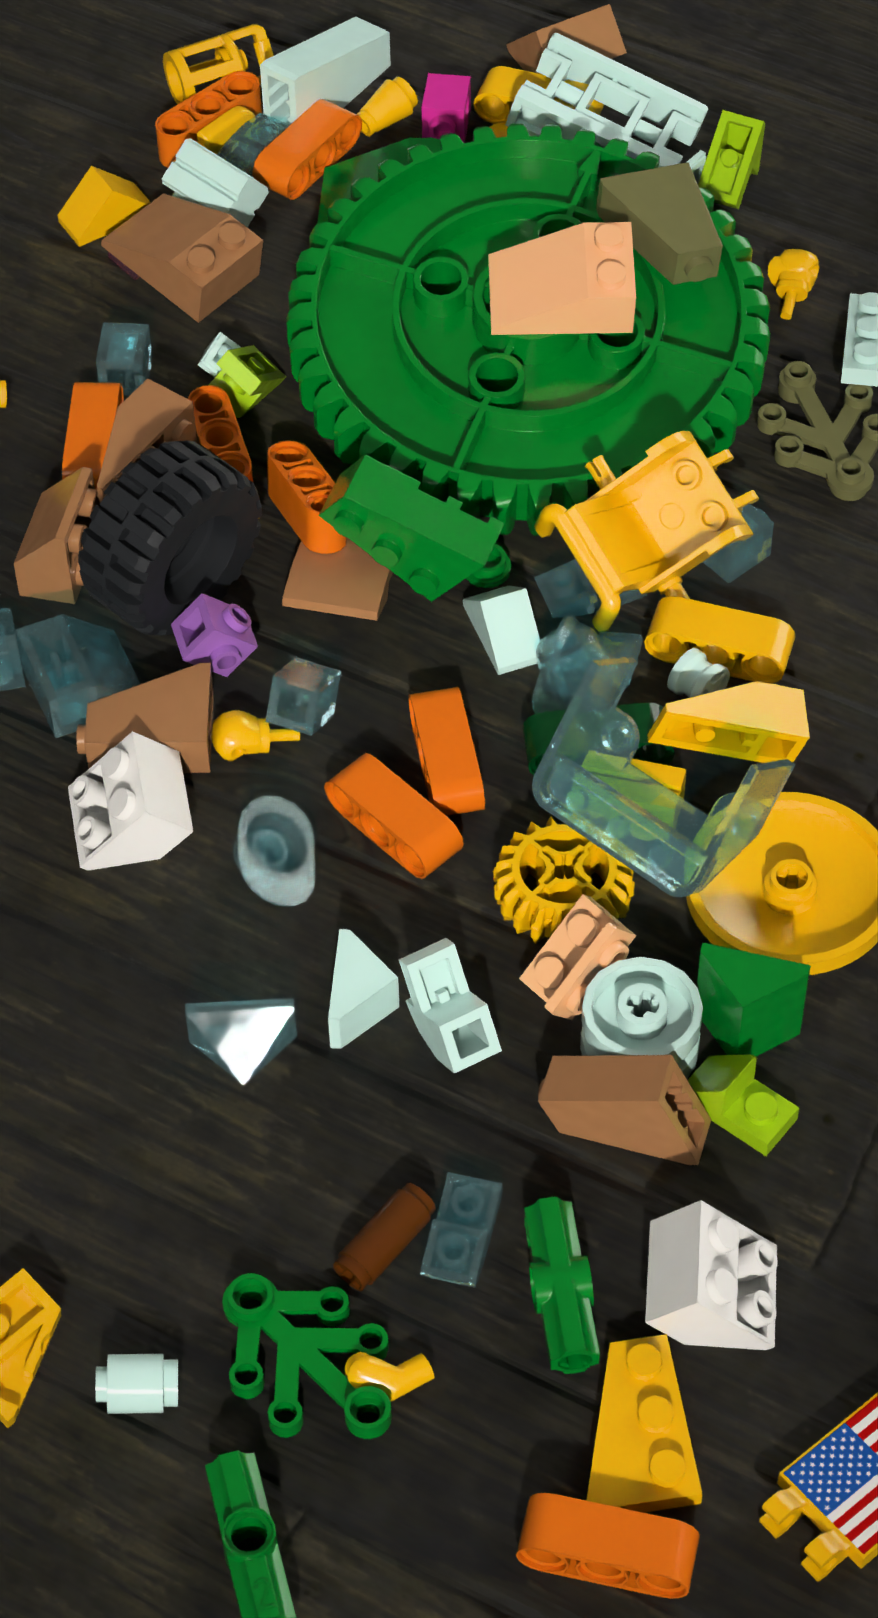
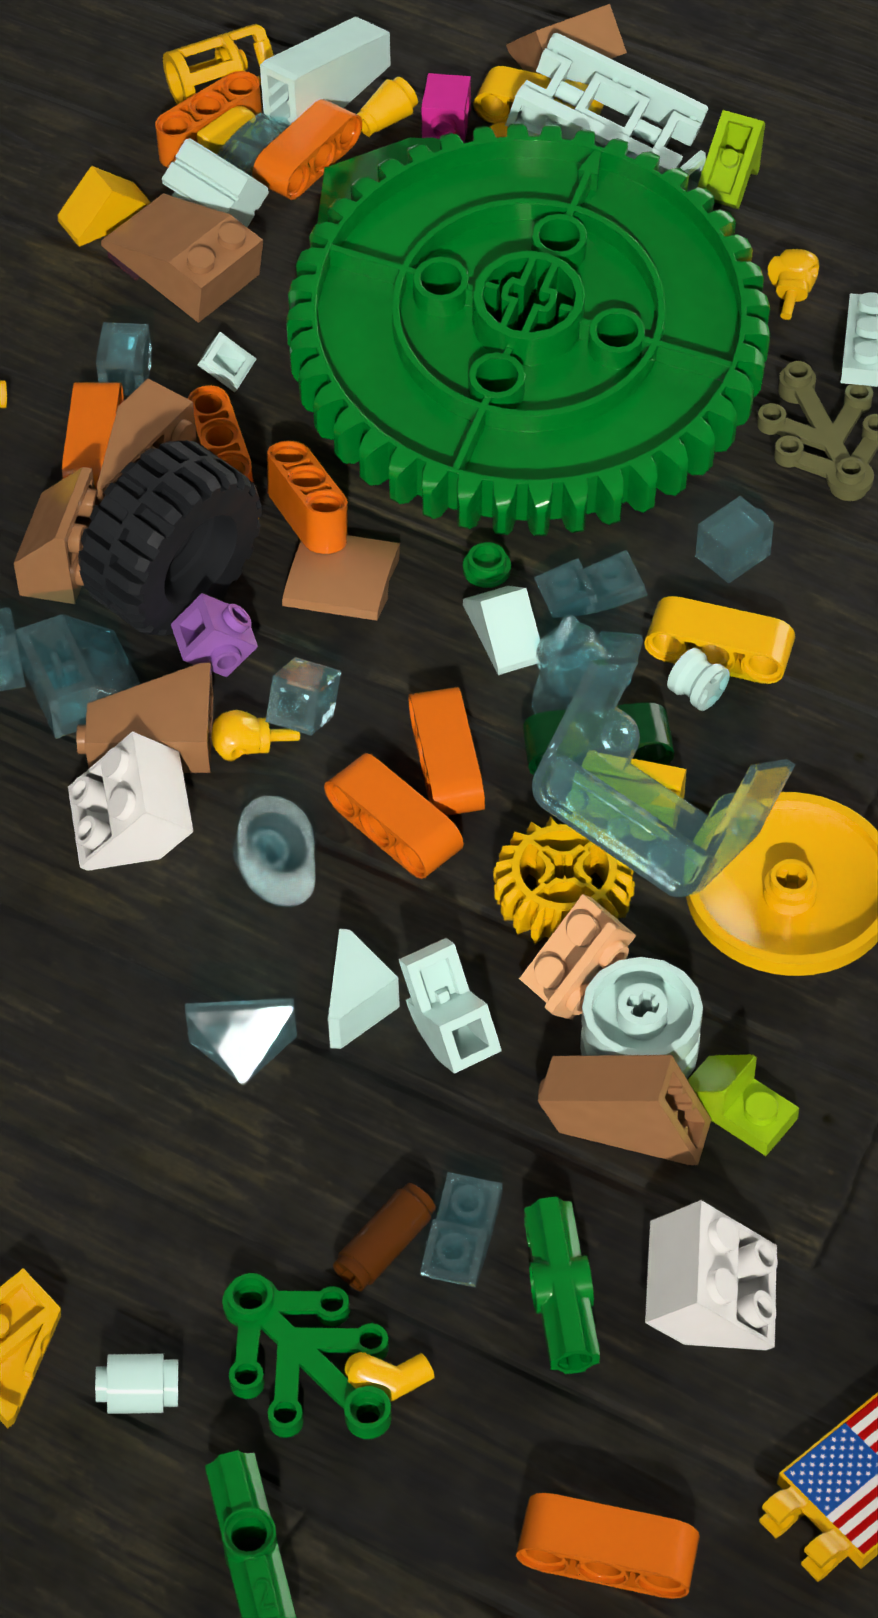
lime slope [209,345,286,418] -> none
green wedge [318,455,505,602] -> none
light nougat slope [488,222,636,335] -> none
yellow piece [534,431,759,633] -> none
yellow wing [586,1334,702,1513] -> none
olive slope [596,162,723,285] -> none
yellow slope [647,681,810,768] -> none
green slope [697,943,811,1057] -> none

